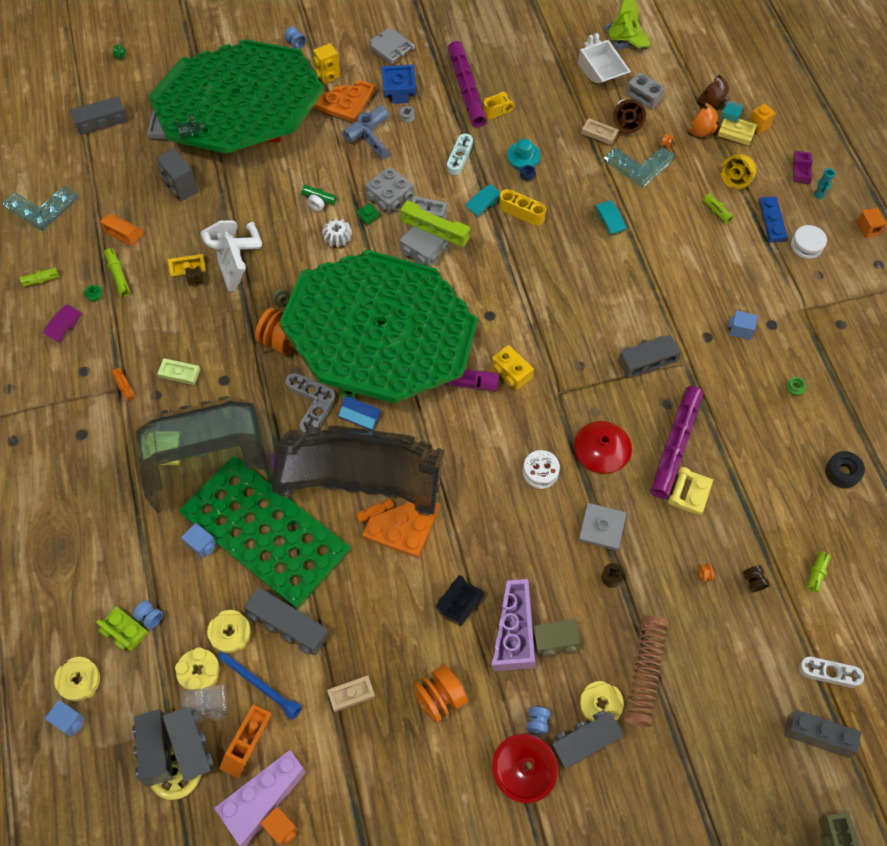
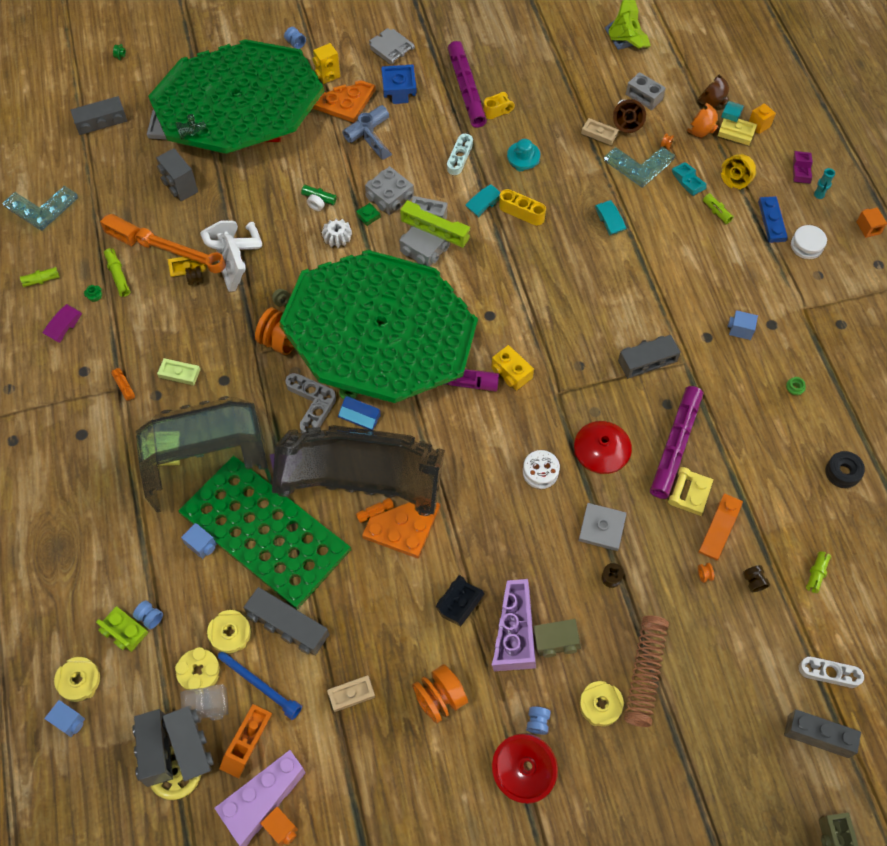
light grey bush [400,106,415,122] -> none
dark blue plate [520,165,536,181] -> none
dark grey brick [552,709,624,769] -> none
white piece [578,33,631,83] -> none
none -> orange piece [135,228,226,273]
none -> teal slope [672,162,707,196]
none -> orange slope [699,493,743,561]

